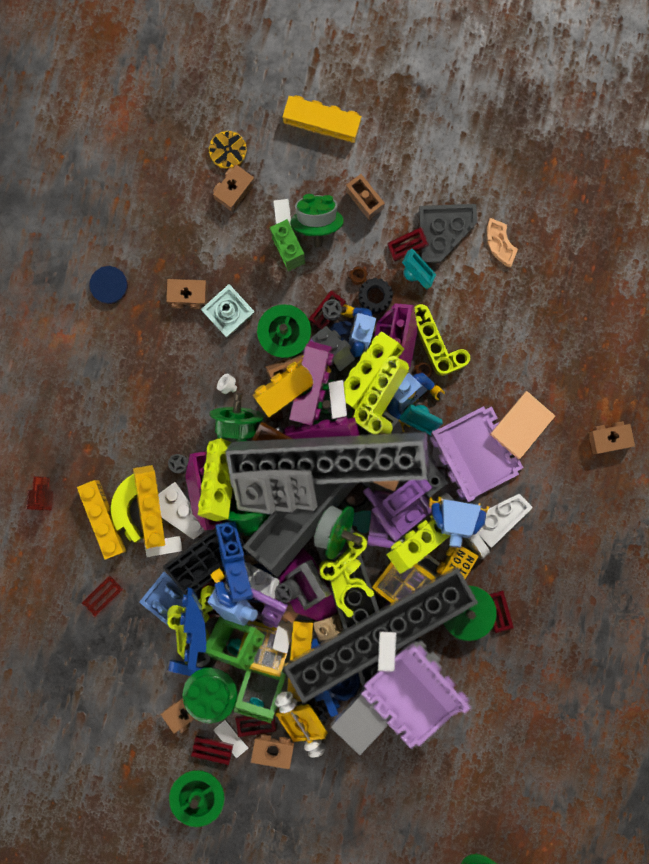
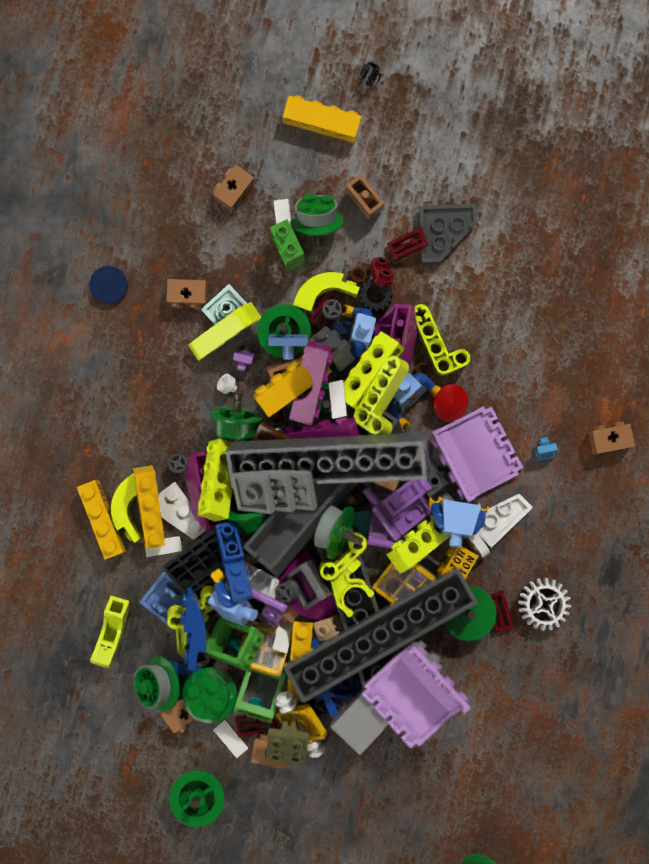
clear red piece [26,476,53,510] -> none
clear red tile [82,576,123,617] -> none
dark red tile [191,736,234,765] -> none
tile [209,131,247,169] -> none
white sticker [378,632,396,671] -> none
teal tile [400,404,443,436] -> none
teal tile [402,249,436,289] -> none
light nougat tile [486,218,518,267] -> none
light nougat tile [490,391,555,459] -> none
none -> neon yellow arch [90,596,129,669]
none -> green piece [134,656,181,712]
none -> neon yellow beam [188,302,261,361]
none -> medium lavender tile [233,349,256,371]
none -> olive plate [266,720,309,764]
none -> medium blue tile [268,334,308,360]
none -> neon yellow arch [293,272,360,314]
none -> black gear [357,62,382,86]
none -> dark red plate [369,257,394,288]
none -> red dish [431,384,468,422]
none -> white gear [518,578,571,631]
none -> dark azure tile [535,437,558,461]

